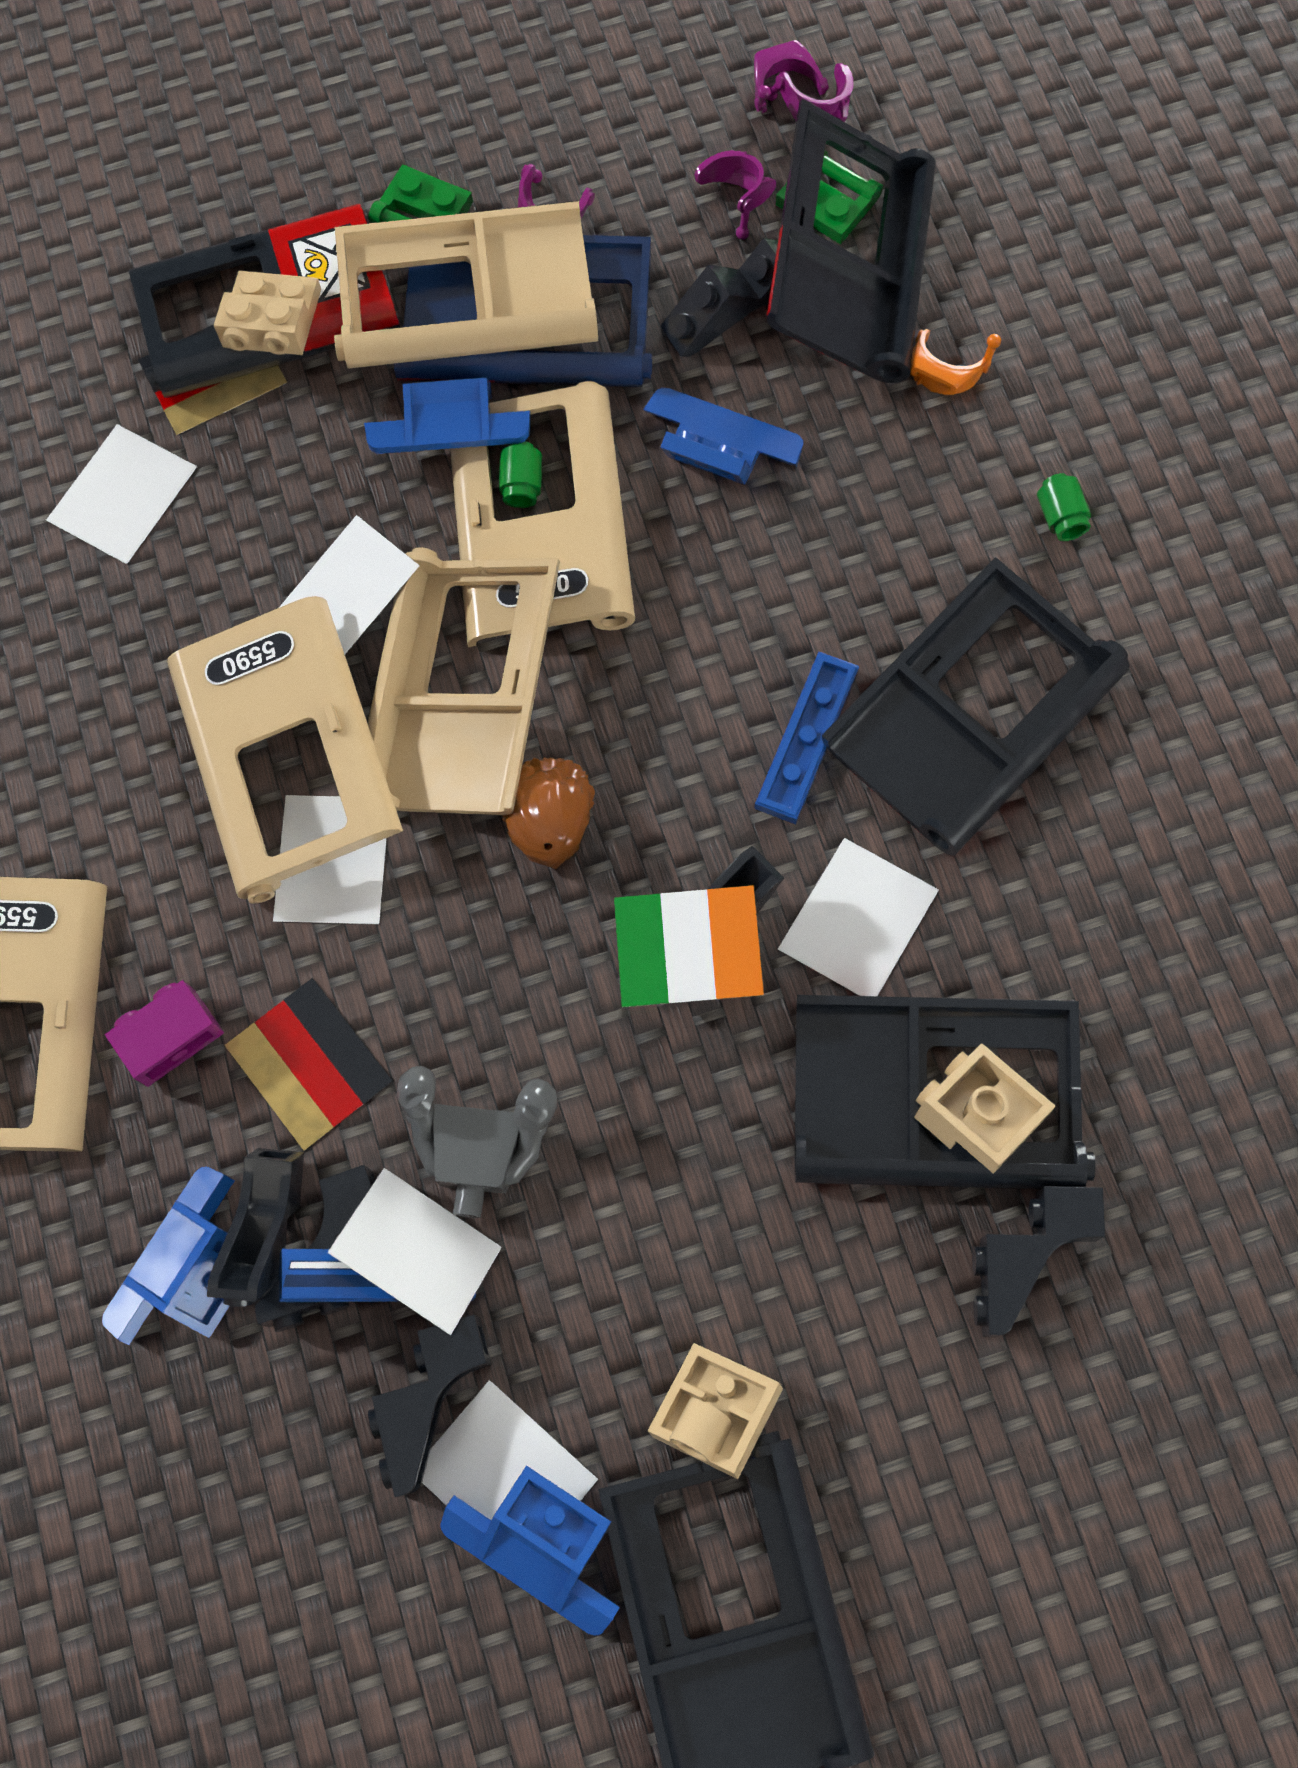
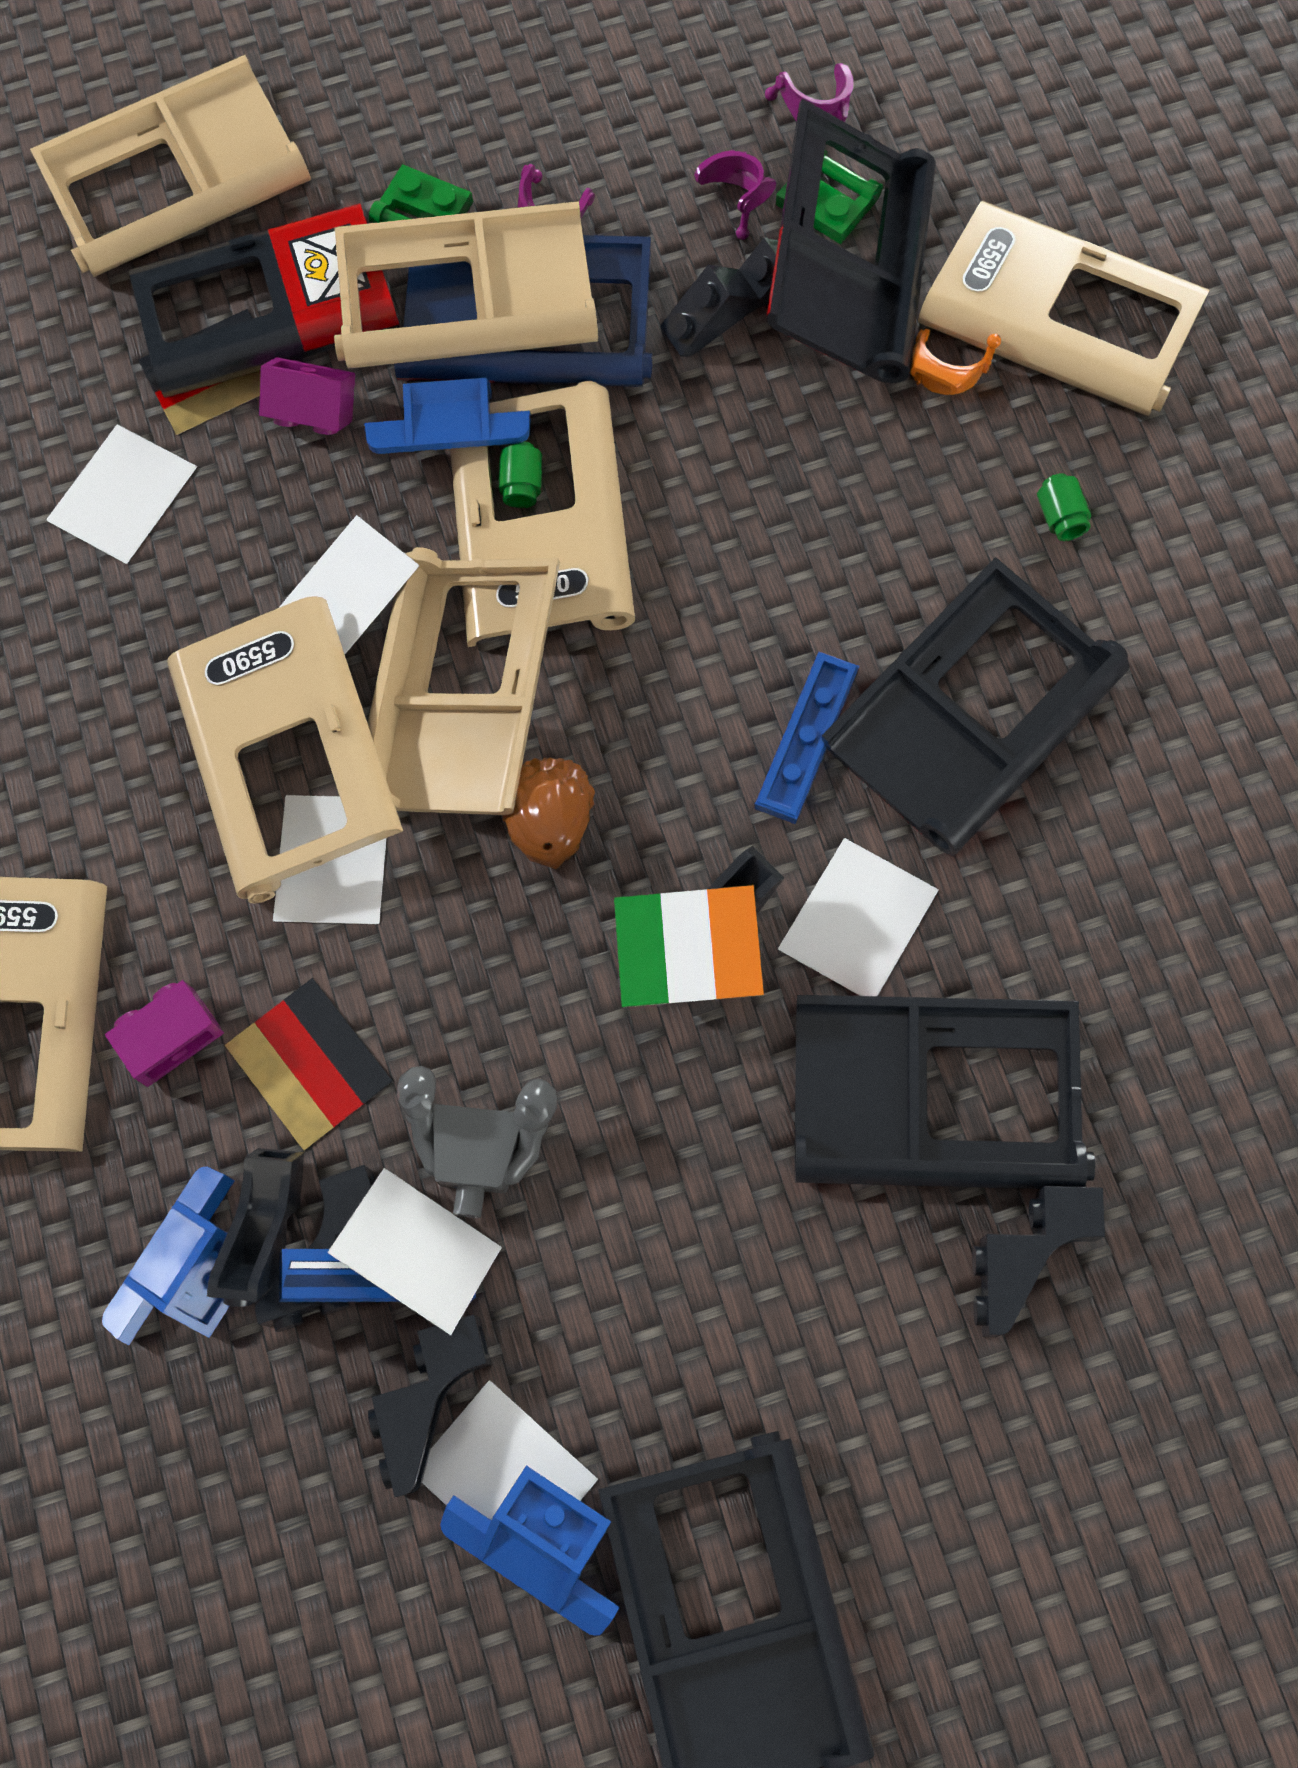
tan plate [214,271,321,355] -> none
blue plate [643,388,803,485] -> none
tan plate [648,1343,783,1479] -> none
magenta helmet [754,40,829,113] -> none
tan plate [914,1043,1055,1174] -> none
none -> tan piece [30,55,311,277]
none -> magenta brick [259,357,355,435]
none -> tan piece [918,200,1210,417]

